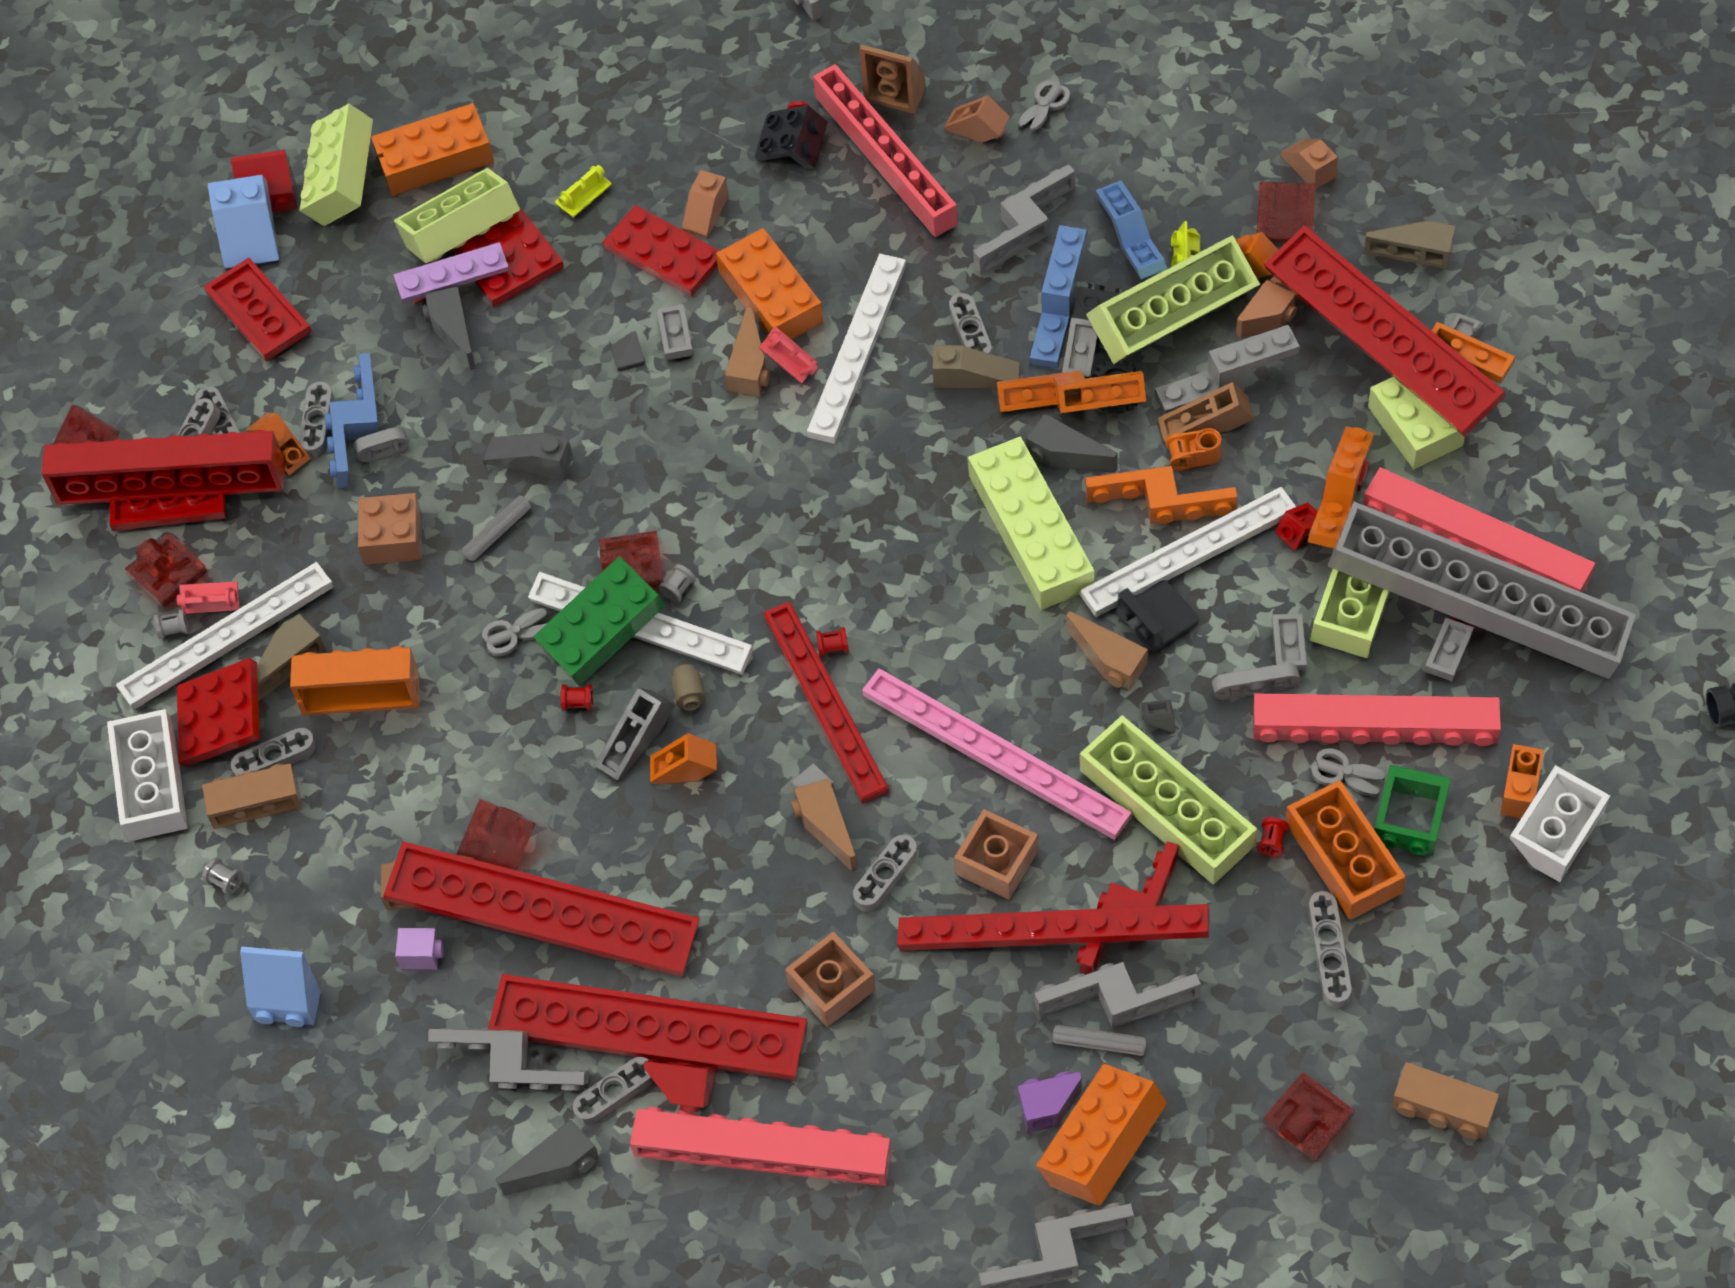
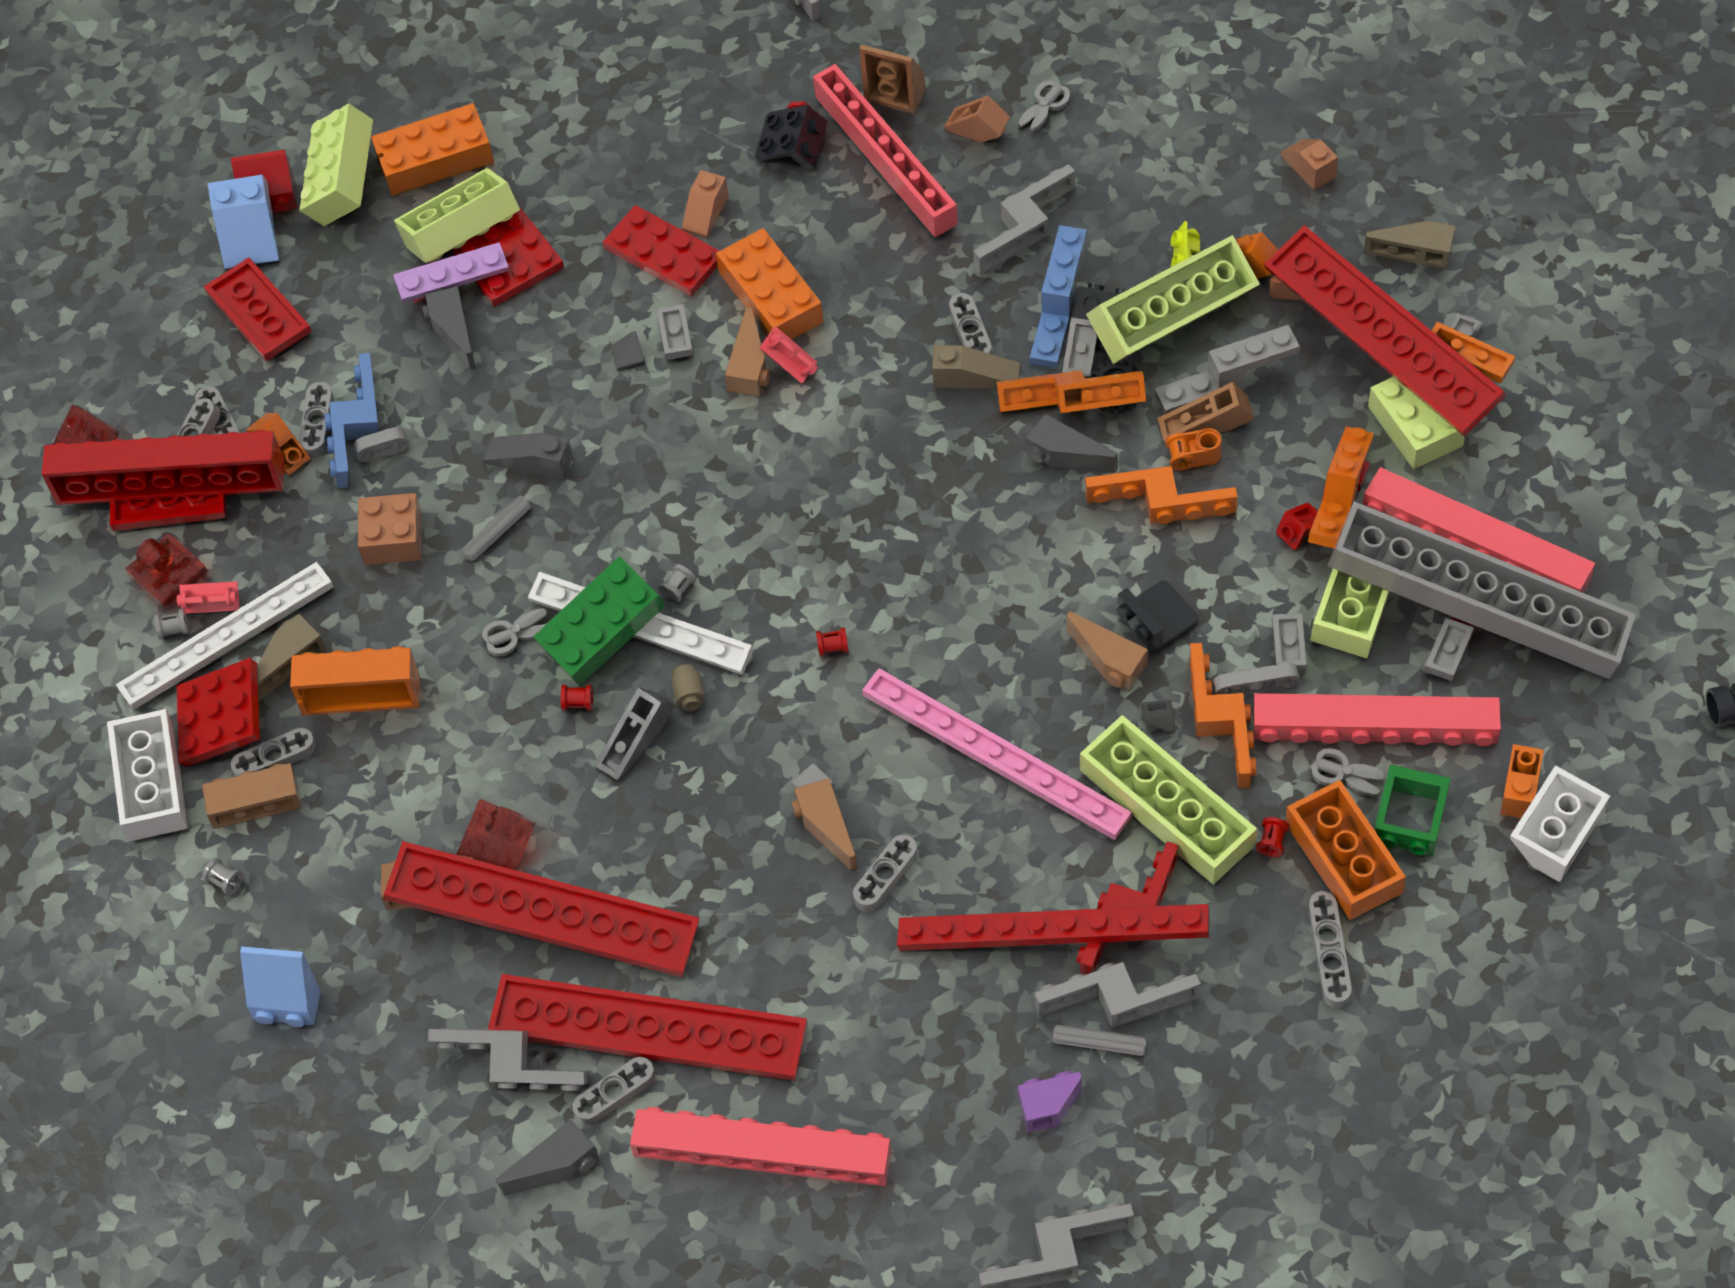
lavender brick [395,928,444,970] -> none
neon yellow hinge [554,165,612,218] -> none
clear red plate [599,531,664,588] -> none
red slope [644,1058,717,1112] -> none
orange slope [650,733,717,784] -> none
red tile [763,601,889,804] -> none
nougat brick [785,931,876,1028] -> none
white plate [807,253,906,444] -> none
nougat brick [954,809,1039,900] -> none
yellowish green brick [968,436,1094,610] -> none
orange brick [1036,1063,1167,1206] -> none
white plate [1080,487,1296,618] -> none
medium blue bracket [1096,180,1167,279] -> none
nougat slope [1236,280,1297,338] -> none
clear red plate [1257,182,1315,240] -> none
clear red plate [1263,1072,1354,1161] -> none
medium nougat brick [1392,1062,1499,1140] -> none
none -> orange bracket [1189,643,1256,788]

